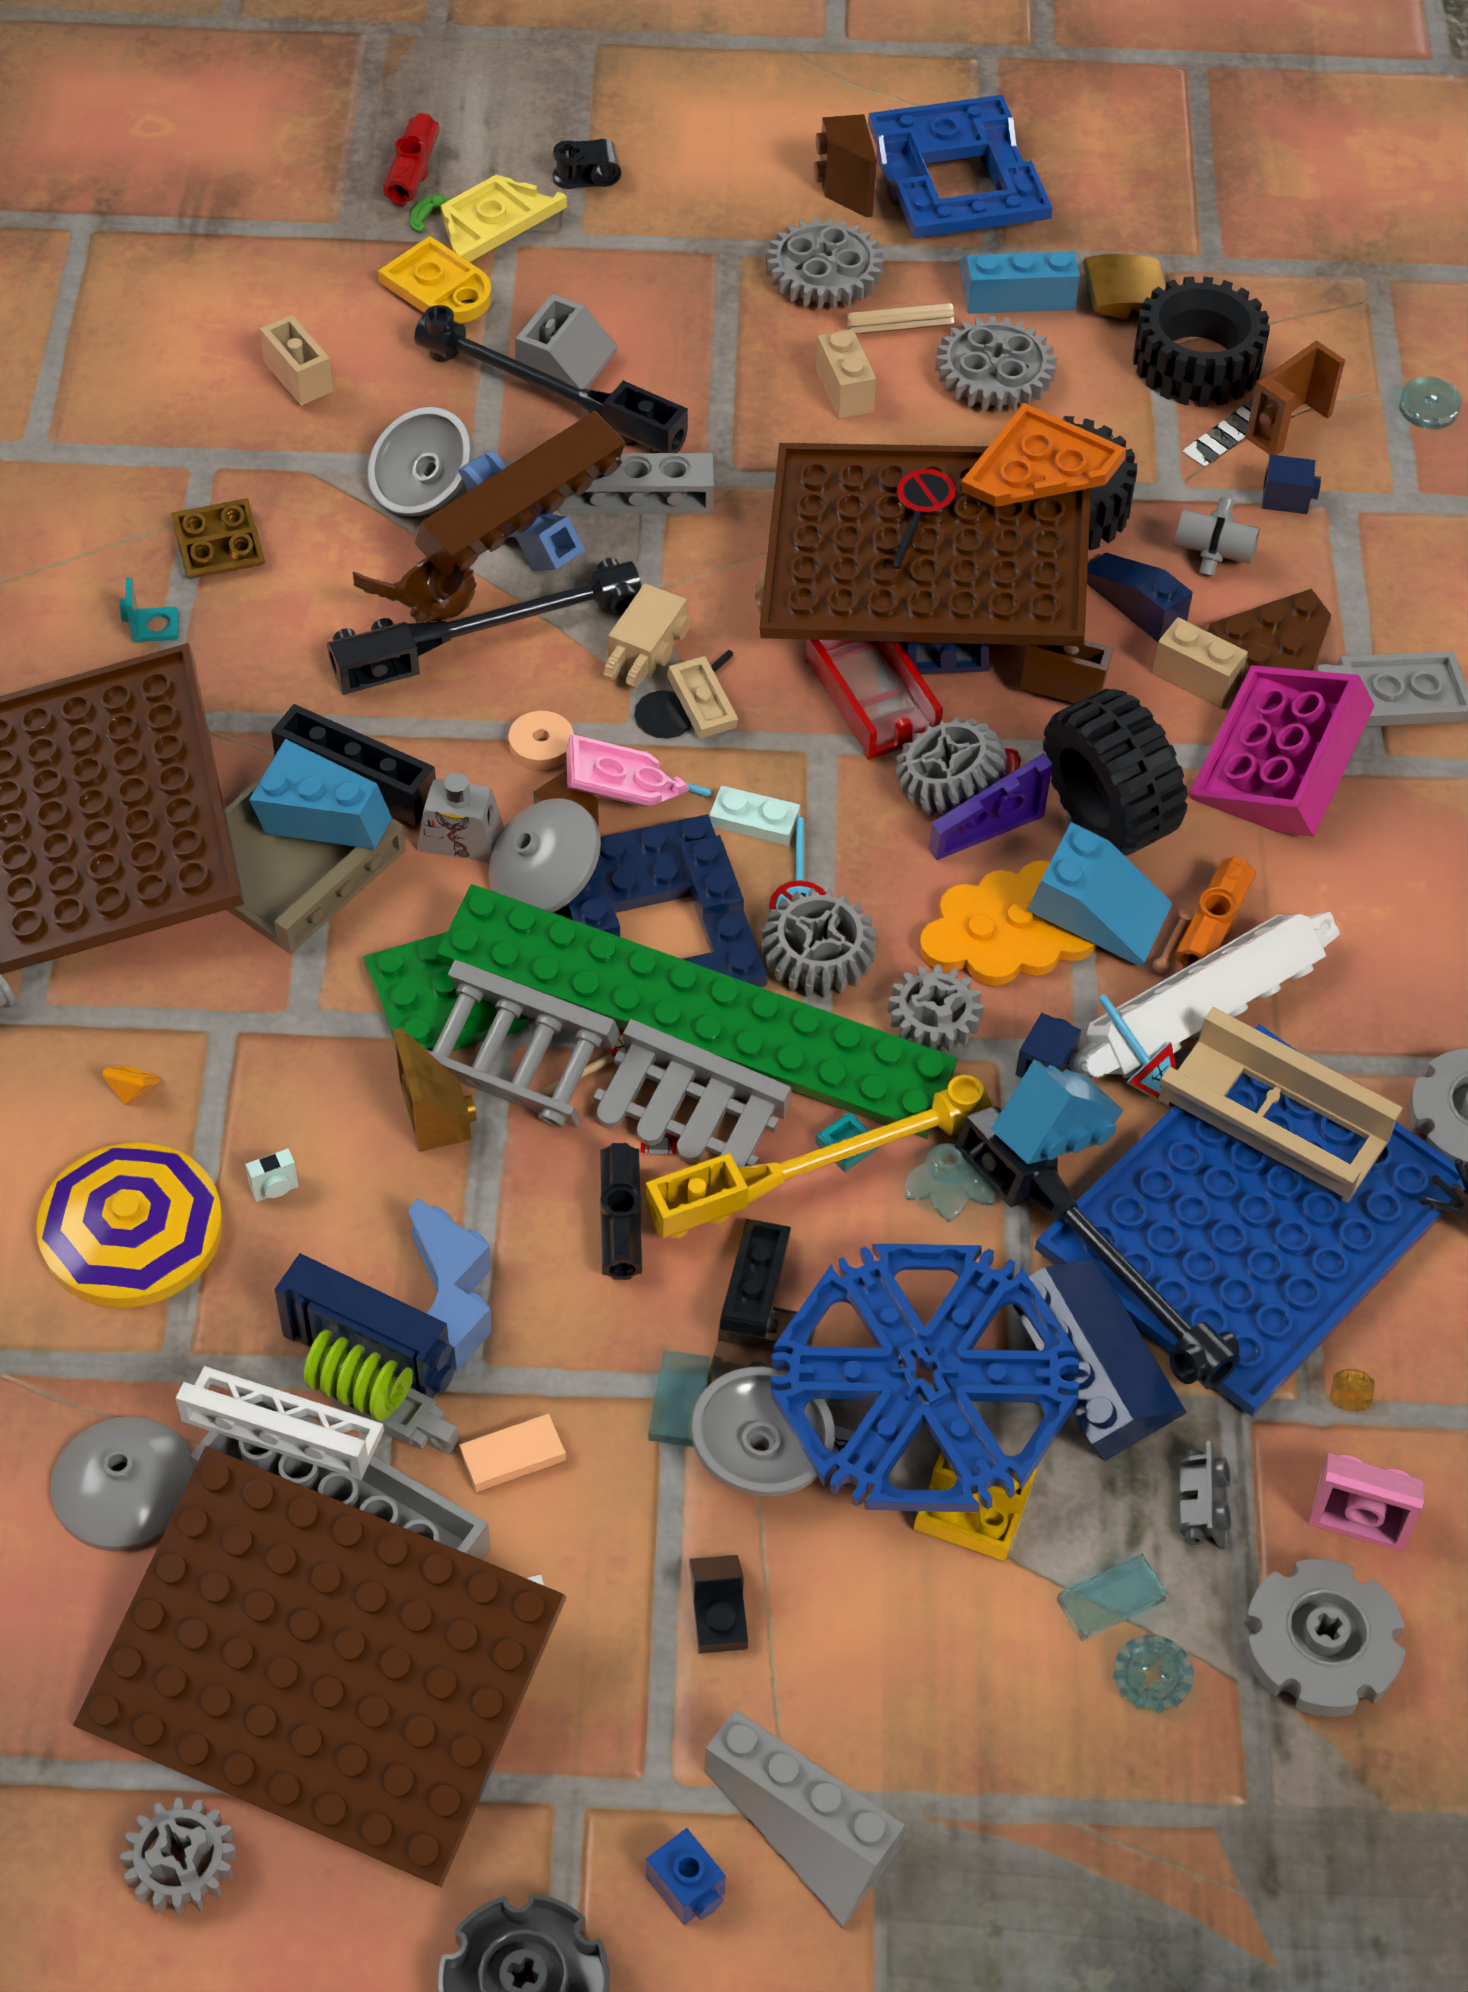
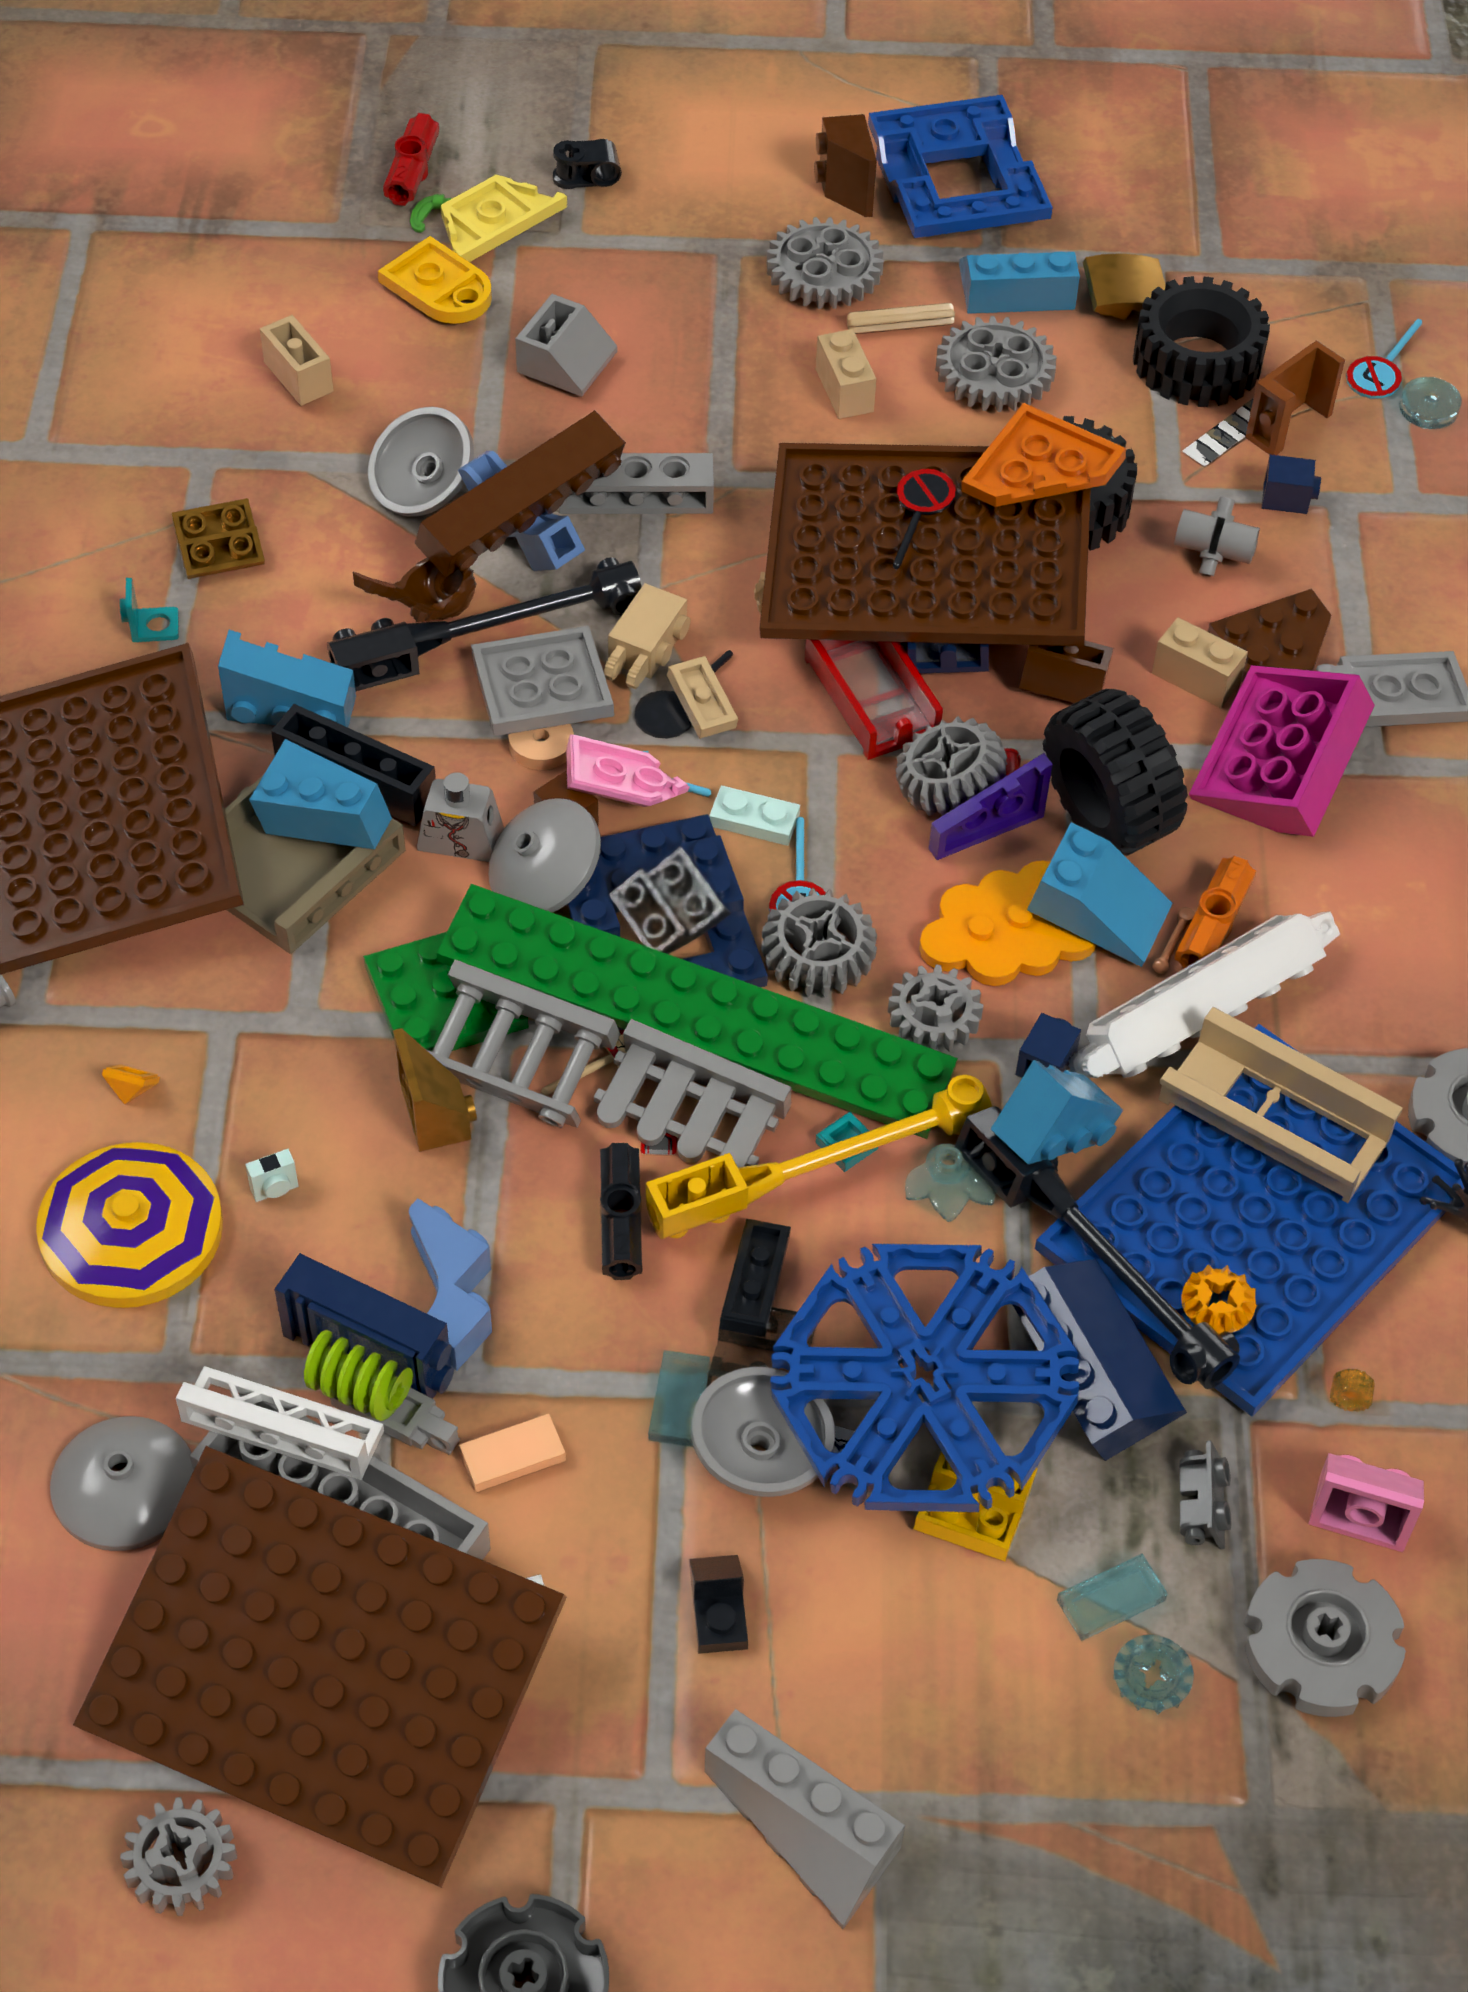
black bar [414,305,688,453] -> none
blue brick [646,1828,726,1925] -> none
dark blue slope [1087,552,1193,642] -> none
medium azure piece [1099,994,1177,1108] -> none
none -> dark azure wedge [218,630,356,727]
none -> light grey plate [471,626,614,736]
none -> clear smoke slope [609,846,732,954]
none -> light orange gear [1181,1264,1257,1334]
none -> piece [1346,319,1422,399]

